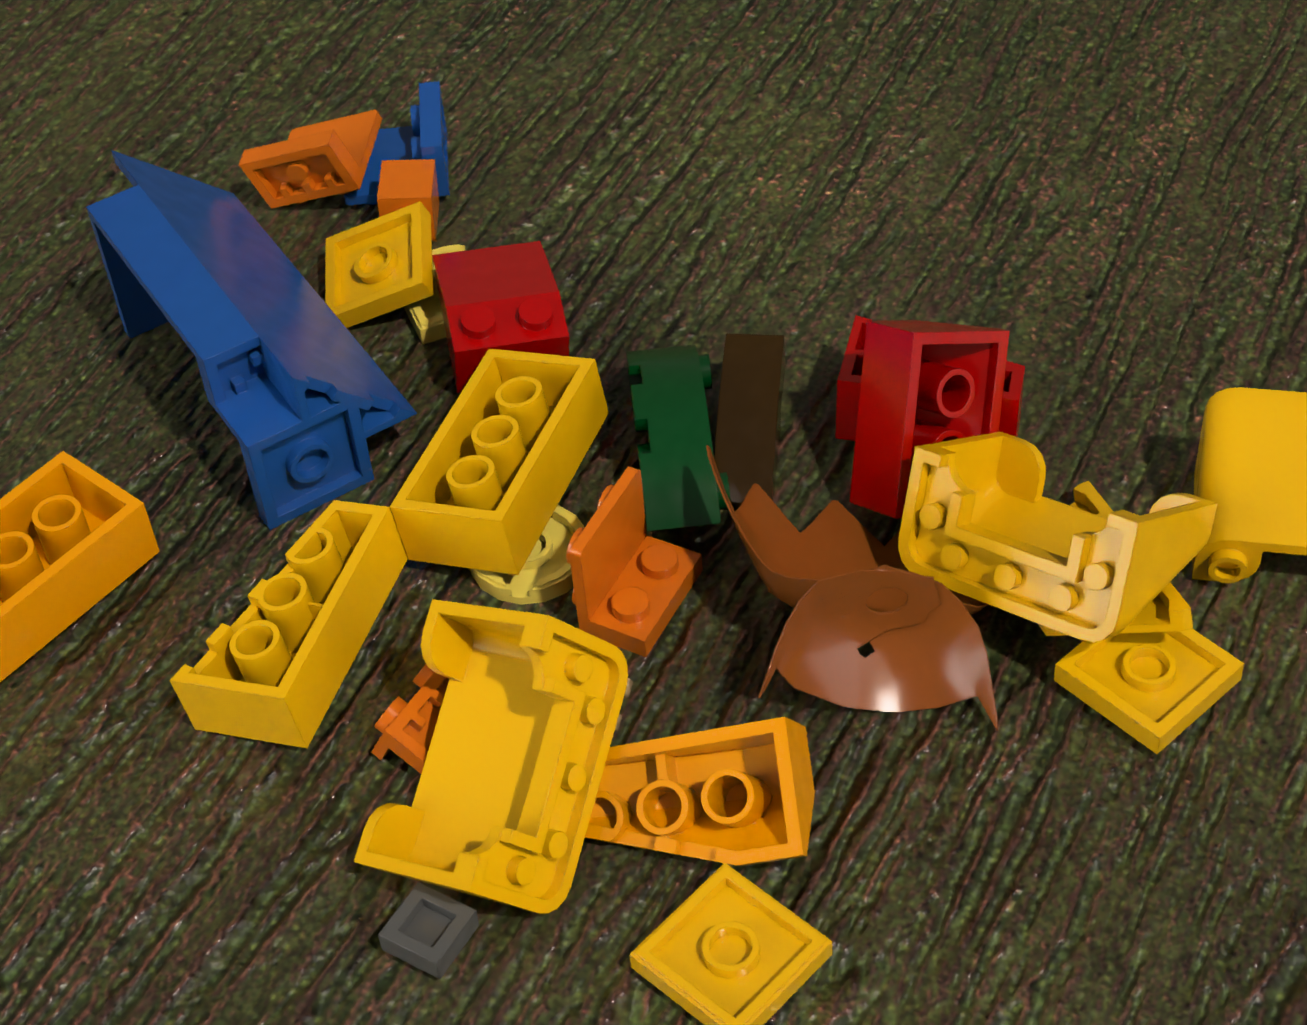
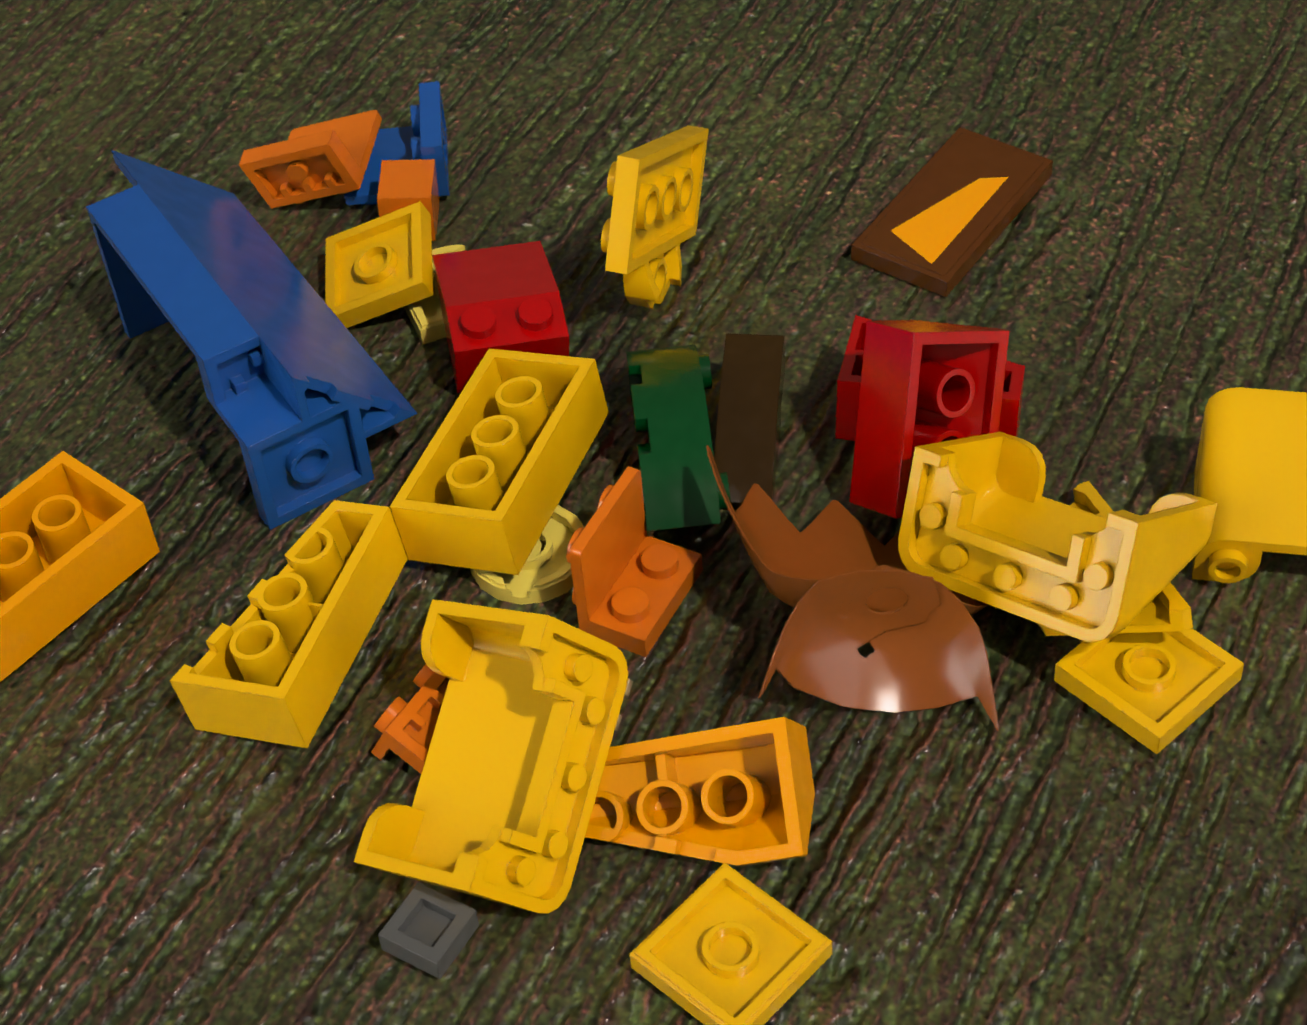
none -> yellow plate [601,125,709,309]
none -> reddish brown tile [851,127,1053,297]

